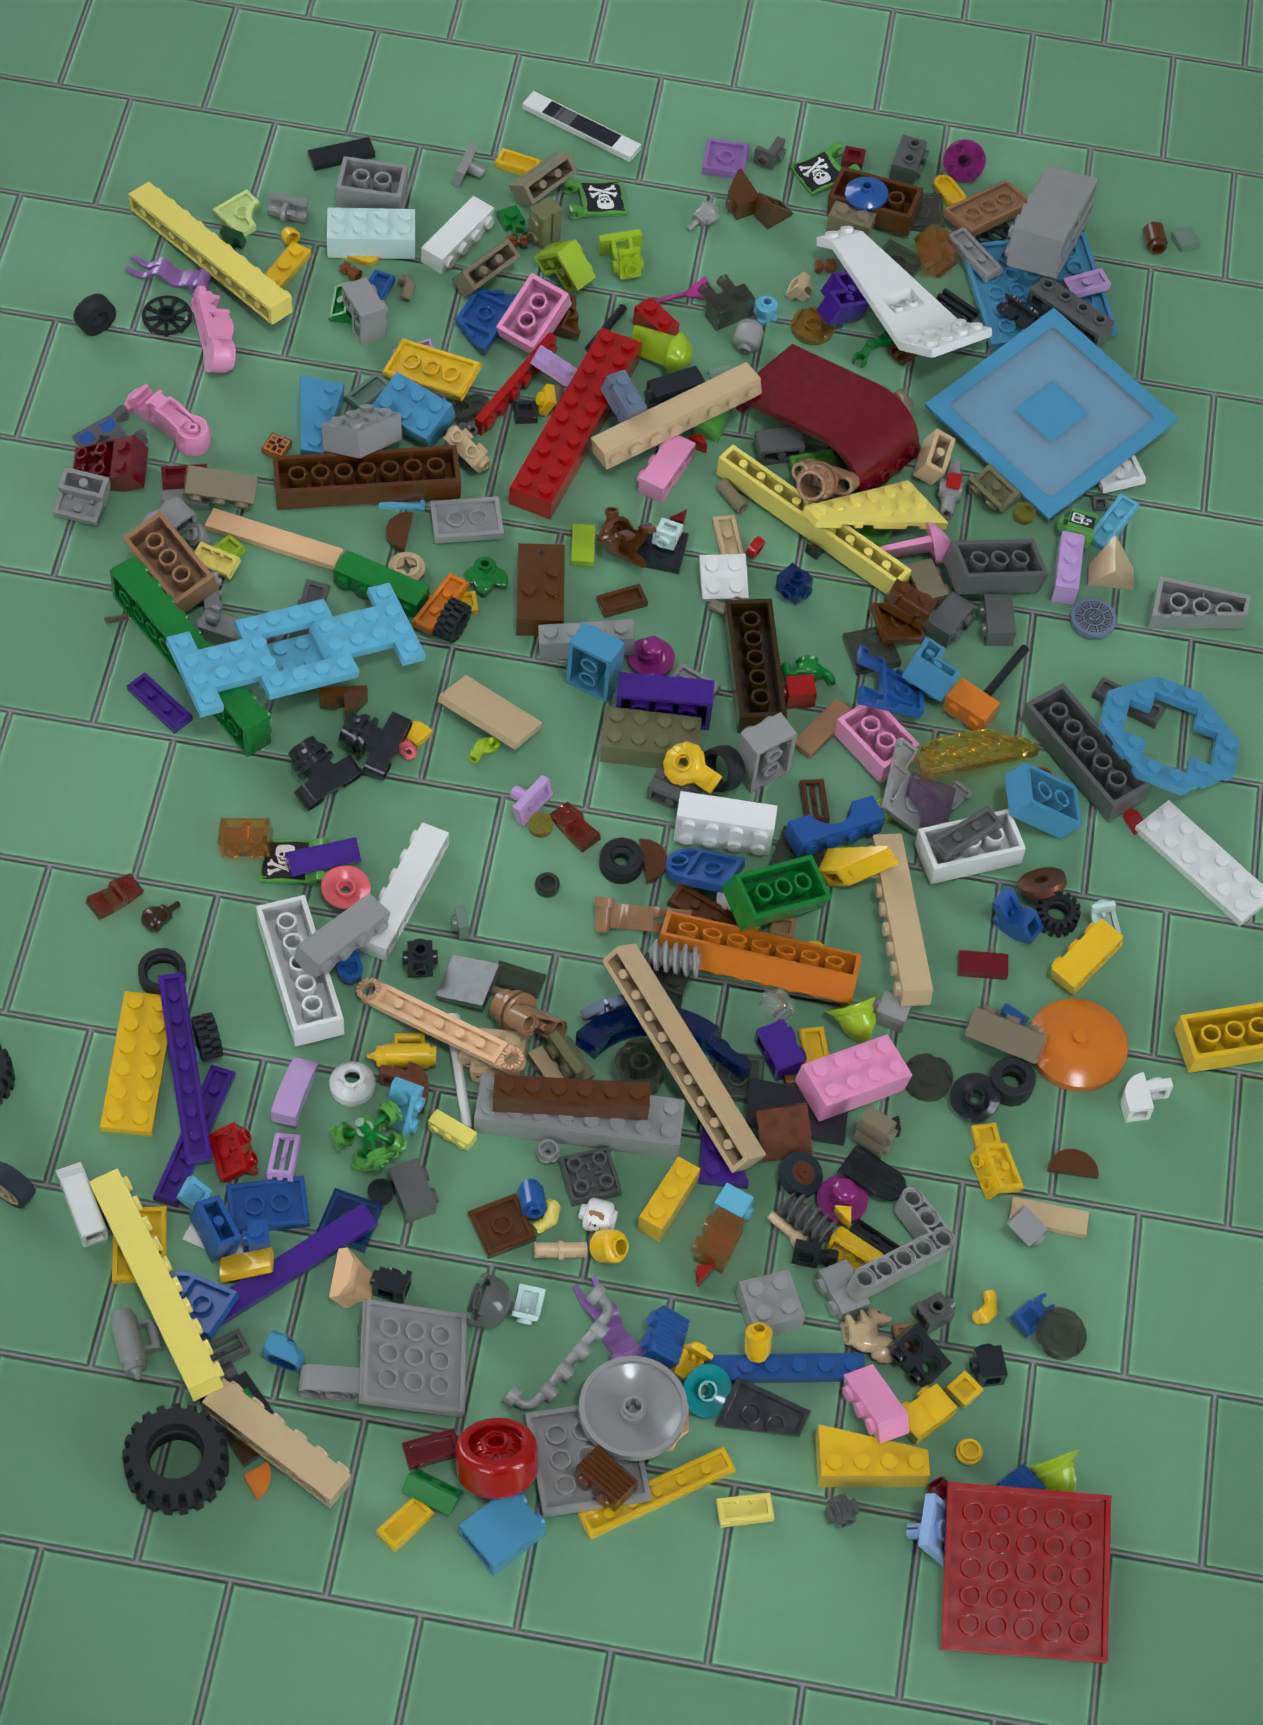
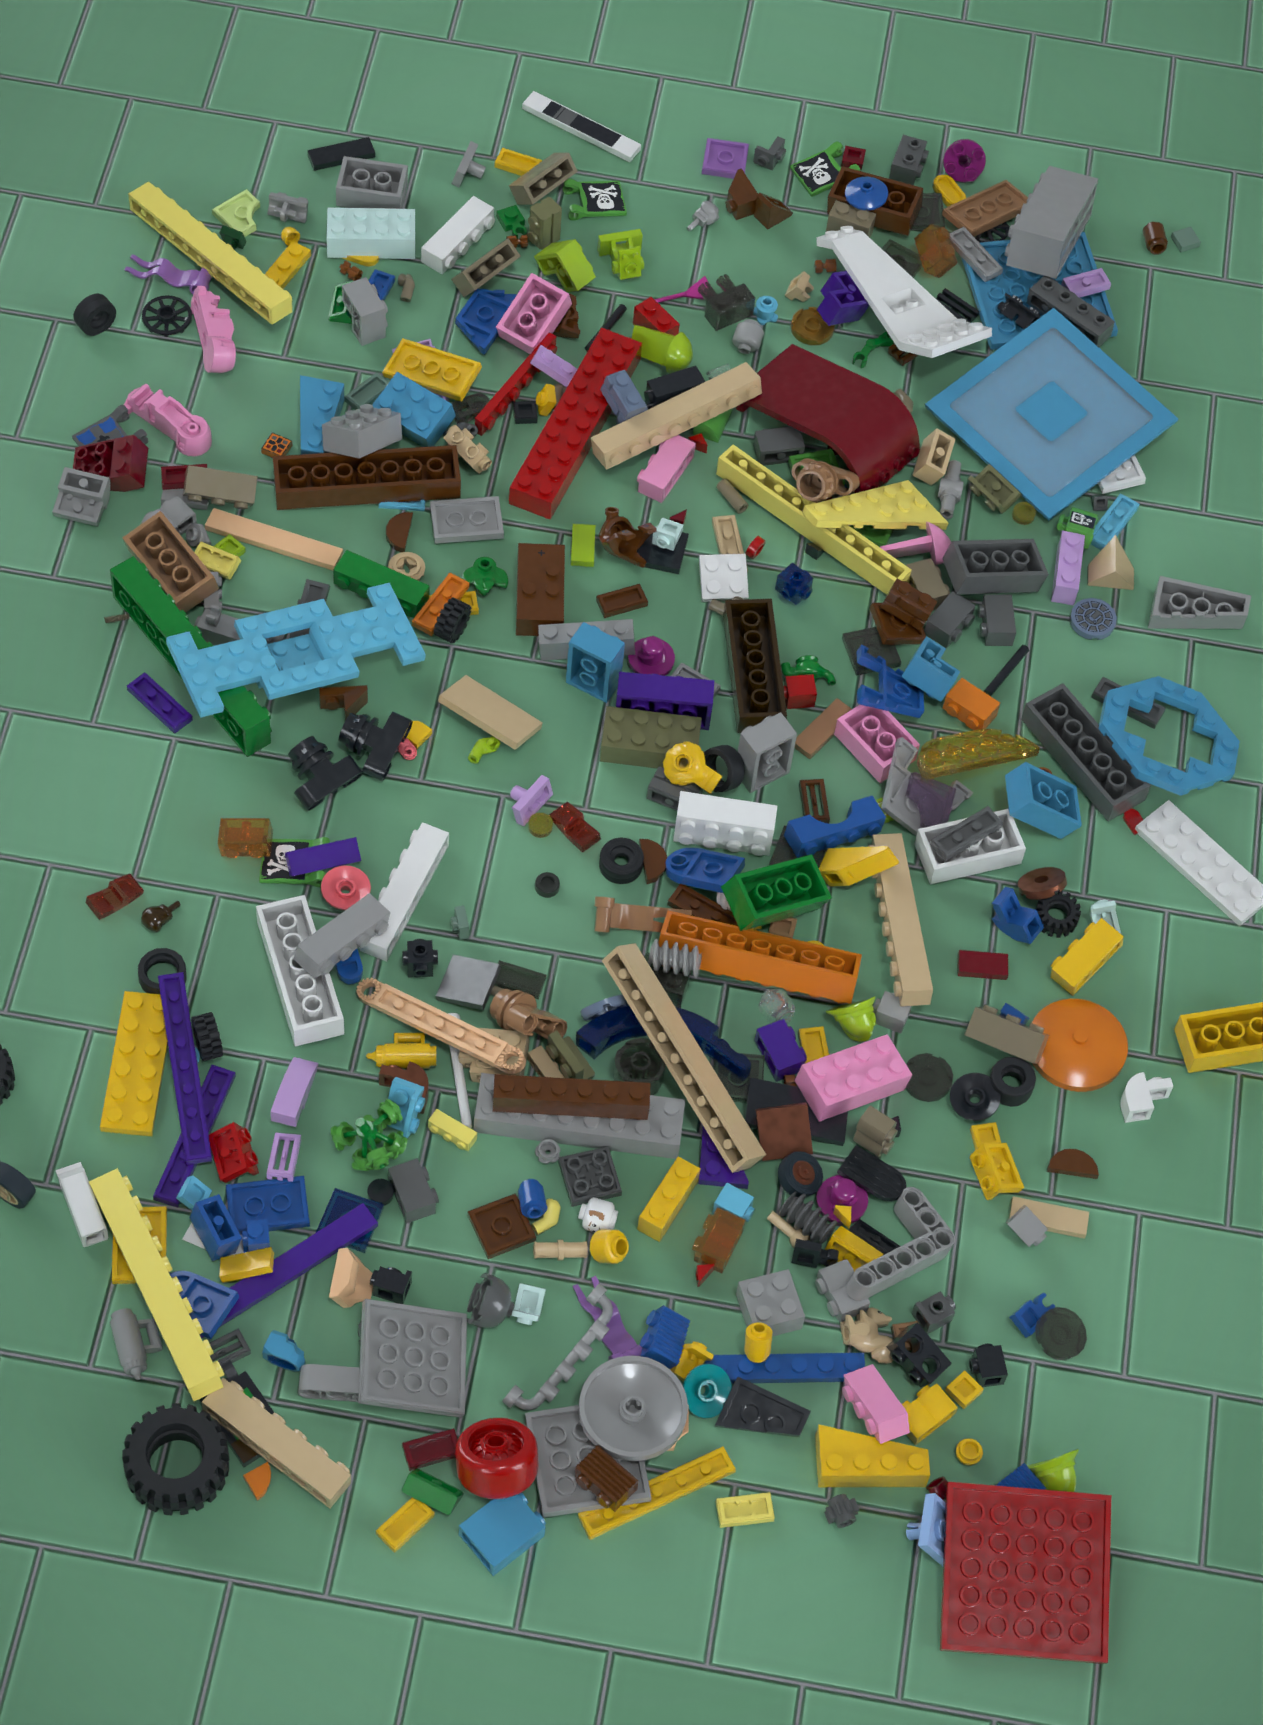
white piece [329,1061,376,1107] -> none
red piece [946,472,963,490] -> none
yellow arm [972,1290,998,1325] -> none

